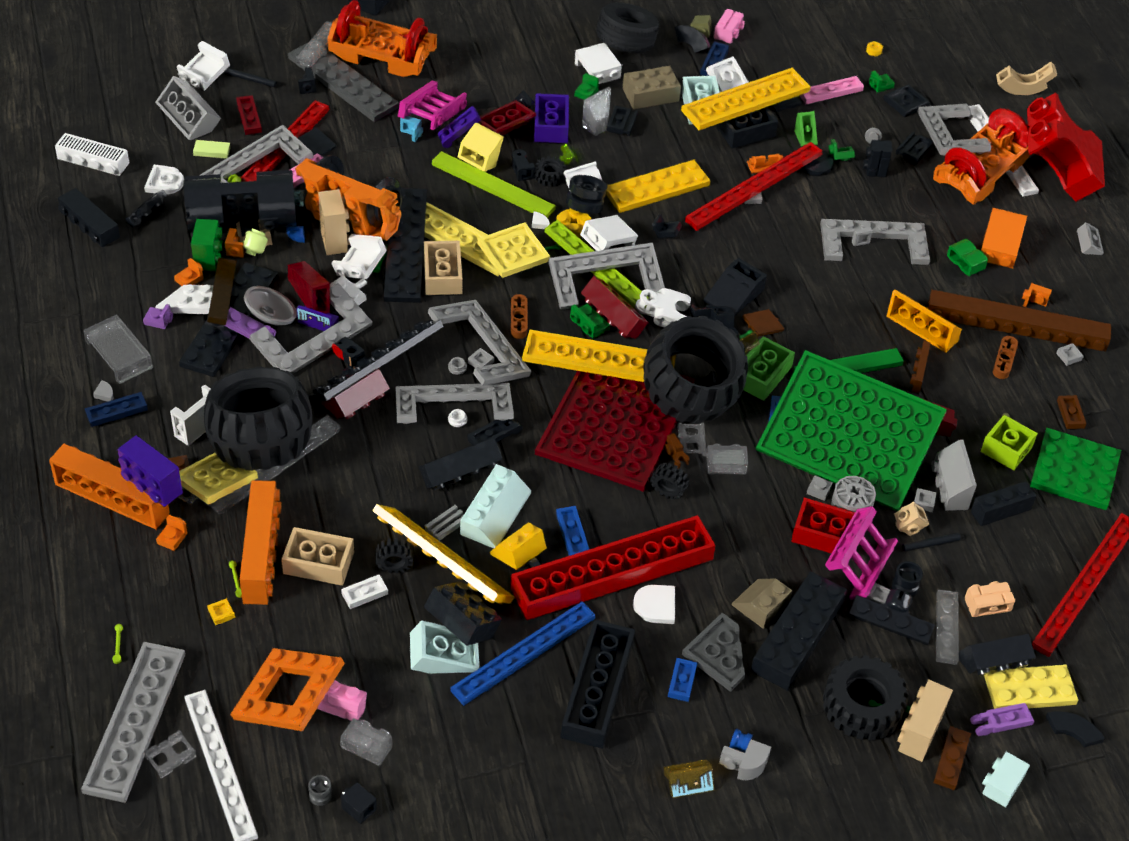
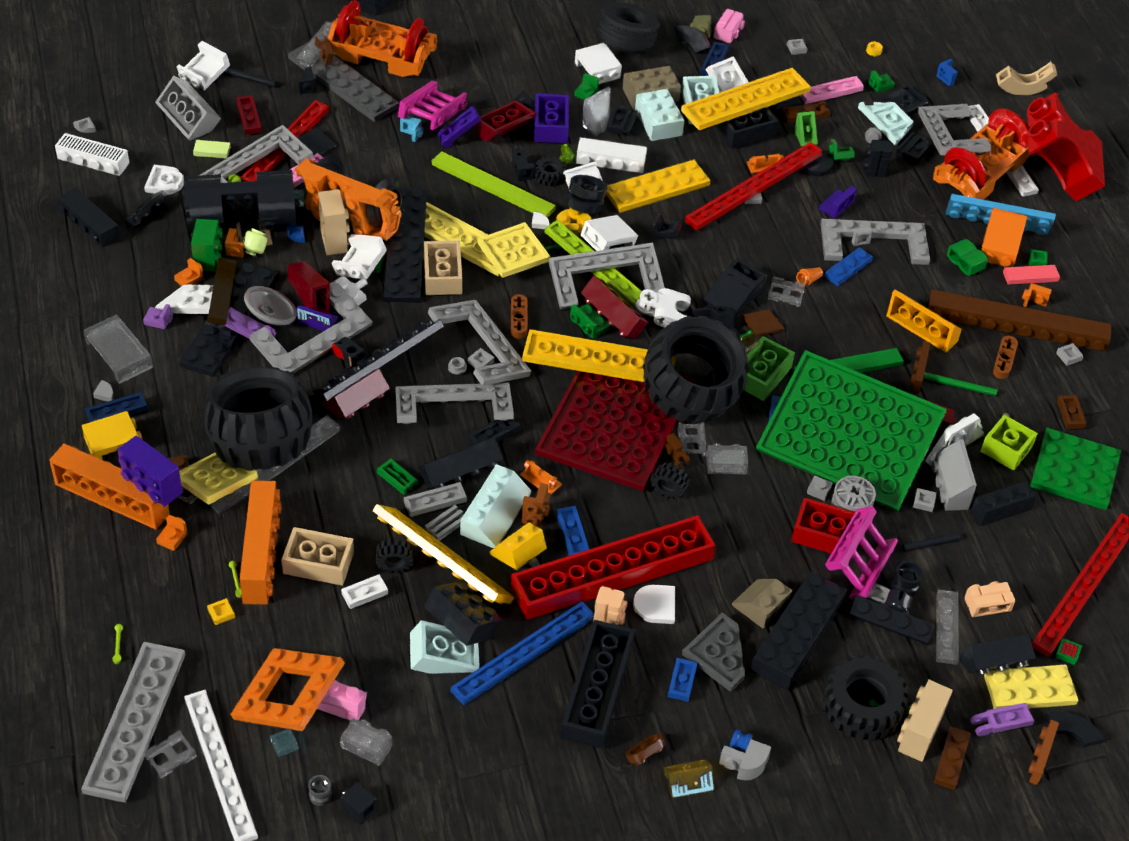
white panel [170,385,211,446] -> none
white plate [448,409,467,427] -> none
light yellow slope [458,123,504,172] -> none
tan brick [894,502,929,536] -> none
light aqua brick [982,752,1030,807] -> none
light grey slope [1077,222,1104,255] -> none
none -> light grey tile [73,117,96,133]
none -> yellow panel [81,411,143,460]
none -> clear light blue tile [269,729,299,757]
none -> reddish brown plate [315,37,334,66]
none -> green tile [377,459,418,495]
none -> light grey plate [404,482,467,517]
none -> orange hinge [520,460,562,494]
none -> dark orange bracket [522,483,551,527]
none -> white brick [576,138,647,173]
none -> light nougat brick [593,586,627,625]
none -> reddish brown plate [625,733,666,765]
none -> light aqua brick [635,89,684,141]
none -> clear piece [768,276,806,306]
none -> reddish brown plate [782,100,831,123]
none -> light grey tile [787,39,807,55]
none -> orange cone [796,267,823,286]
none -> dark purple panel [819,186,857,218]
none -> blue plate [824,247,873,286]
none -> light aqua wing [858,102,914,145]
none -> green bar [923,372,998,396]
none -> white wing [925,414,985,466]
none -> blue bracket [937,59,957,87]
none -> dark azure plate [945,194,1056,235]
none -> coral tile [1003,265,1060,285]
none -> dark orange plate [1028,720,1059,785]
none -> green tile [1029,249,1048,266]
none -> tile [1055,638,1082,665]

